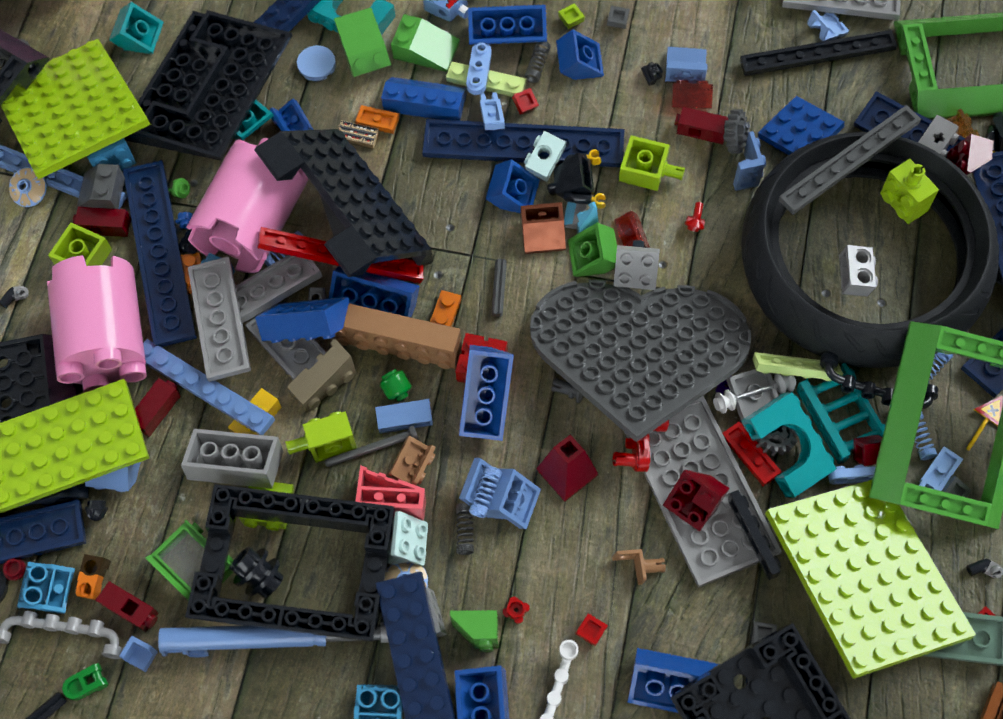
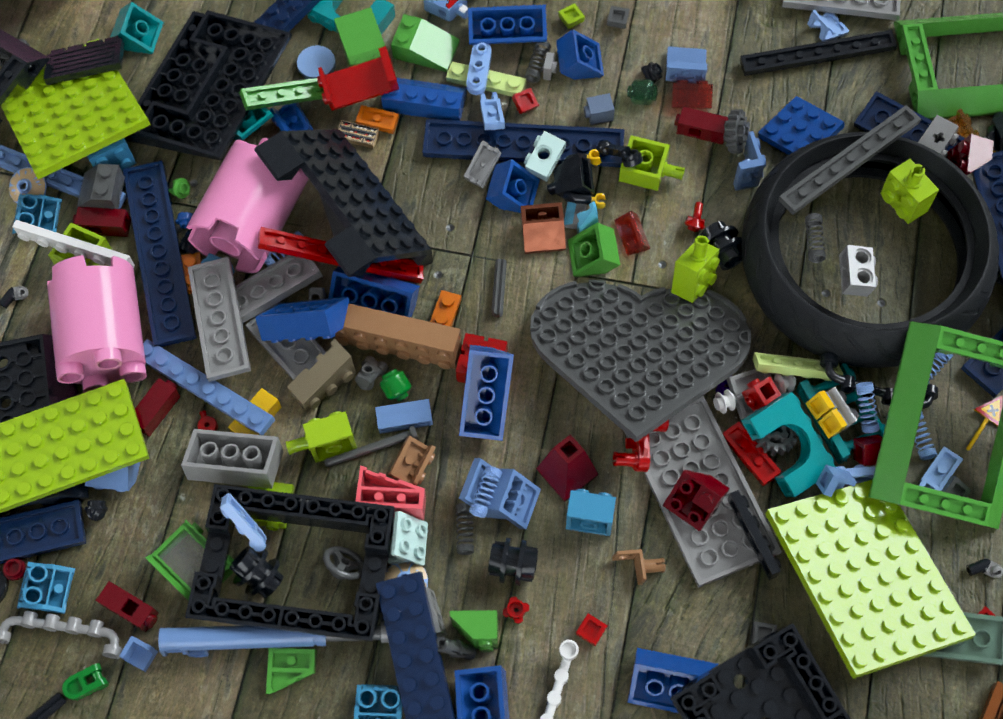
leg [76,554,111,600] -> none
dark grey pin [551,378,584,403] -> none
light grey plate [613,240,660,290] -> none
none -> dark azure slope [12,194,62,233]
none -> white plate [12,220,135,268]
none -> black hinge [44,36,124,85]
none -> red piece [197,410,218,431]
none -> light blue hinge [220,493,267,552]
none -> bright green plate [239,78,324,110]
none -> bright green wing [266,648,317,694]
none -> red panel [317,46,400,111]
none -> dark grey piece [323,546,364,580]
none -> dark grey plate [355,356,388,390]
none -> dark grey pin [436,637,476,660]
none -> light grey hinge [464,140,501,189]
none -> black piece [488,537,538,586]
none -> light grey plate [543,52,558,81]
none -> dark azure brick [566,489,616,536]
none -> sand blue brick [583,93,615,125]
none -> black piece [597,140,643,167]
none -> clear green head [627,79,658,105]
none -> lime brick [671,236,720,303]
none -> black piece [700,221,743,271]
none -> red brick [741,376,781,411]
none -> dark grey piece [805,213,826,263]
none -> yellow hips [805,387,859,438]
none -> medium blue panel [816,465,856,497]
none -> light blue piece [855,382,880,433]

